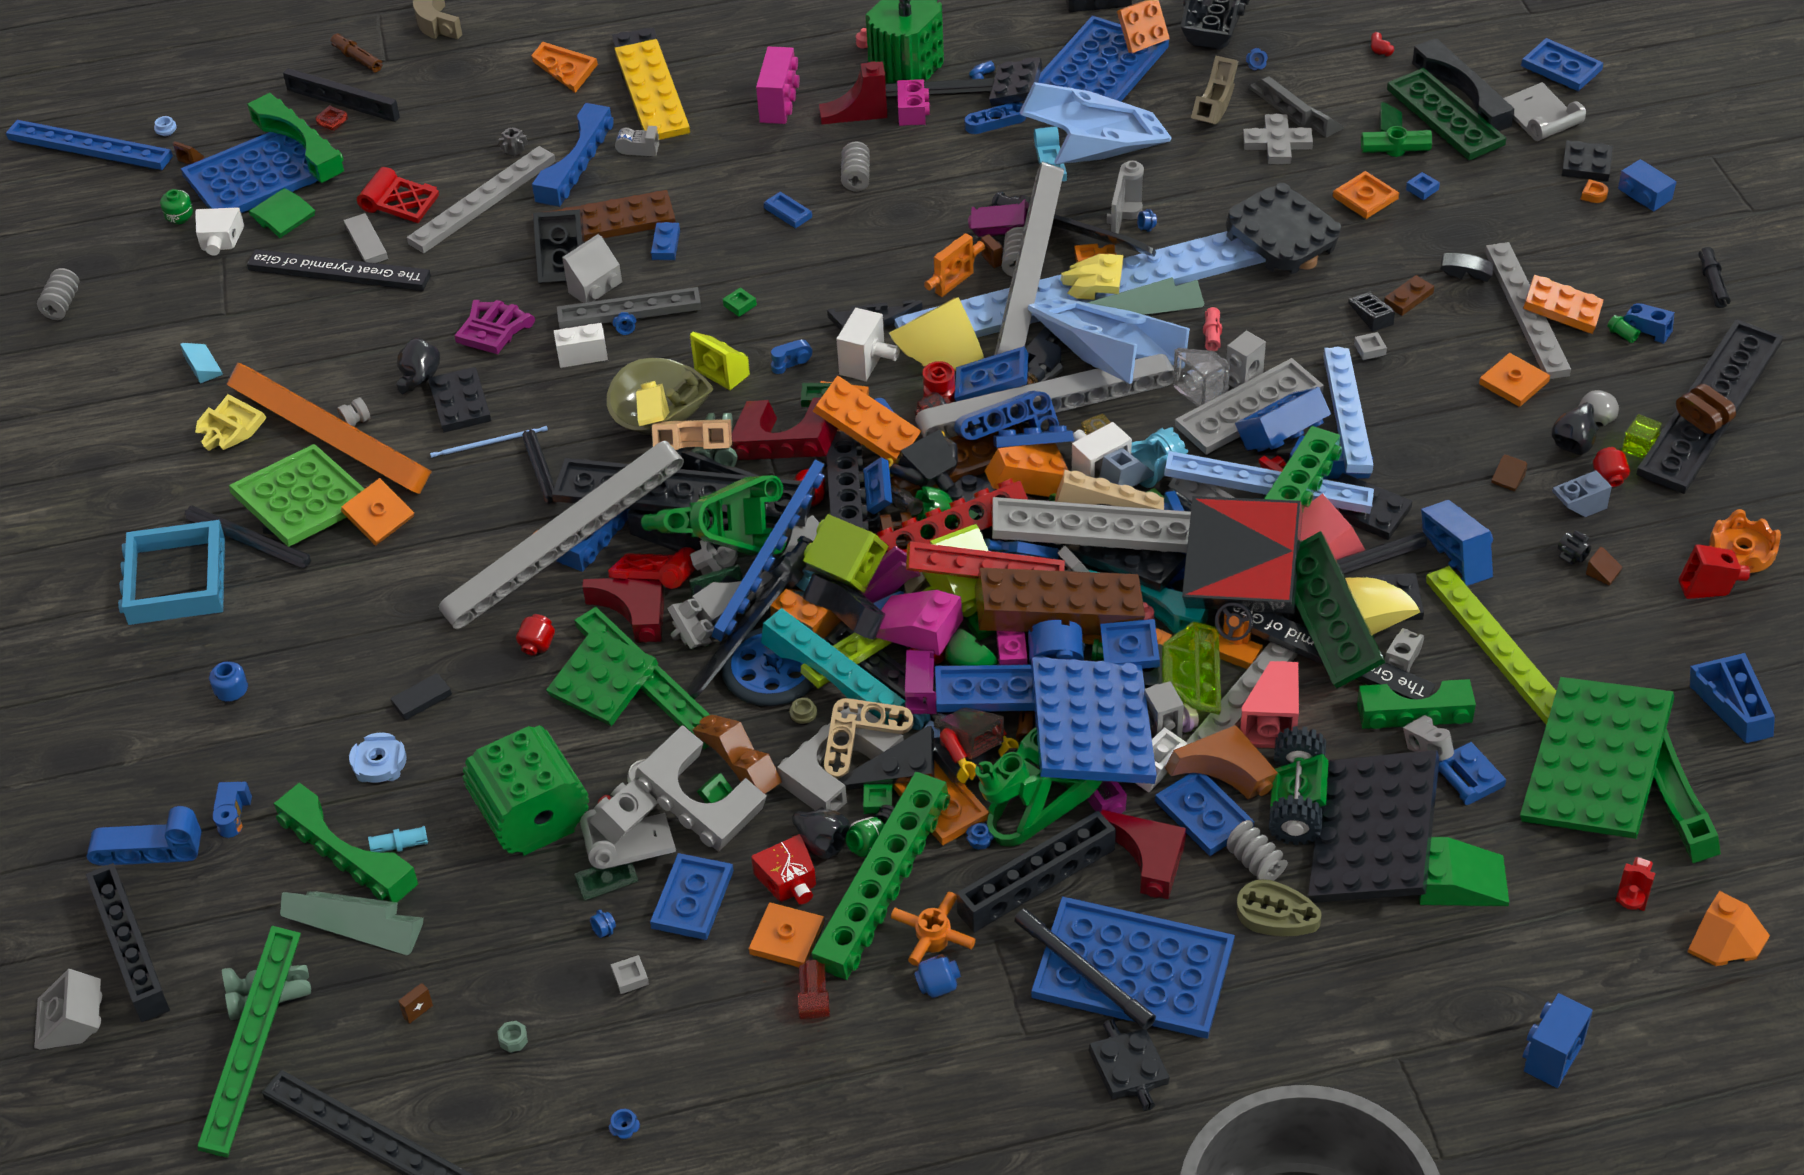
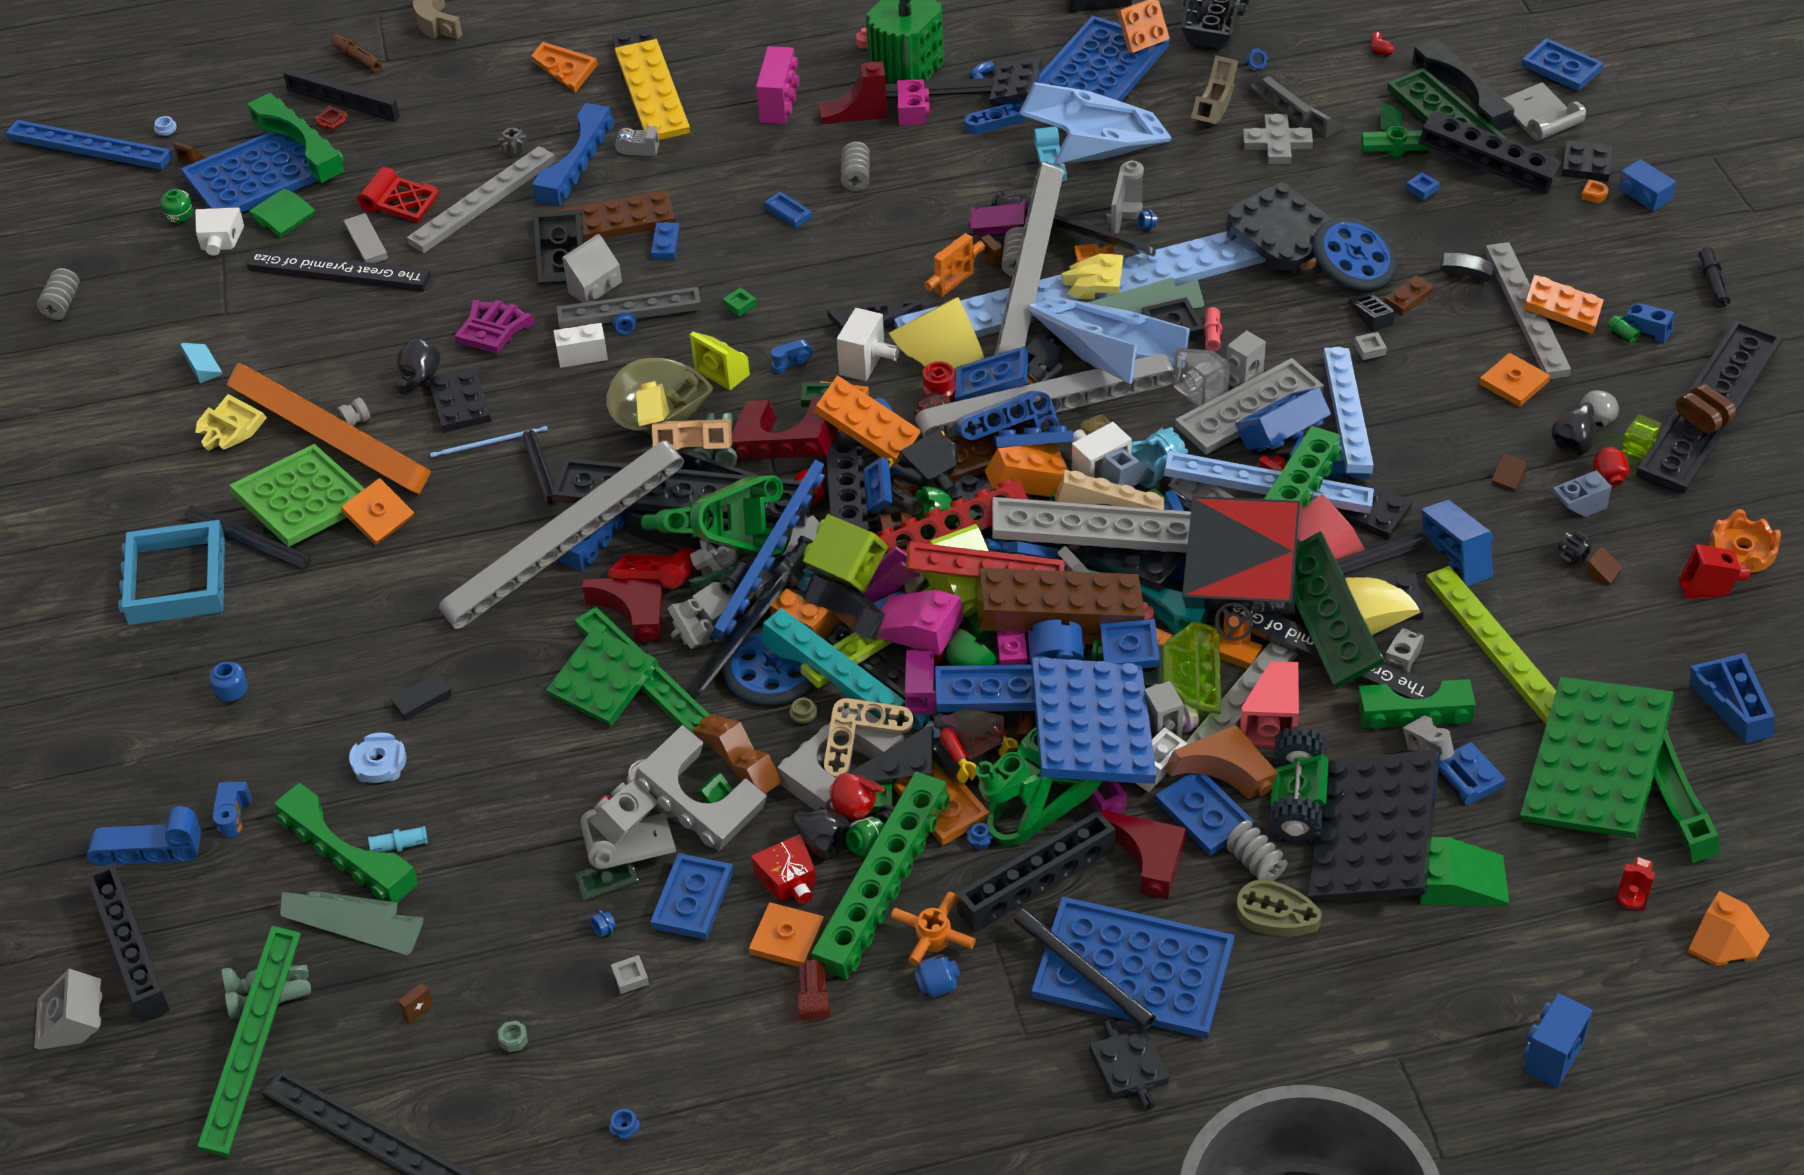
green piece [462,725,589,856] -> none
red head [516,614,555,656] -> none
orange plate [1333,171,1399,219] -> none
none -> black pin [719,561,749,594]
none -> red piece [829,773,885,825]
none -> black plate [1141,297,1204,339]
none -> wedge [1313,217,1397,291]
none -> black brick [1418,110,1562,195]

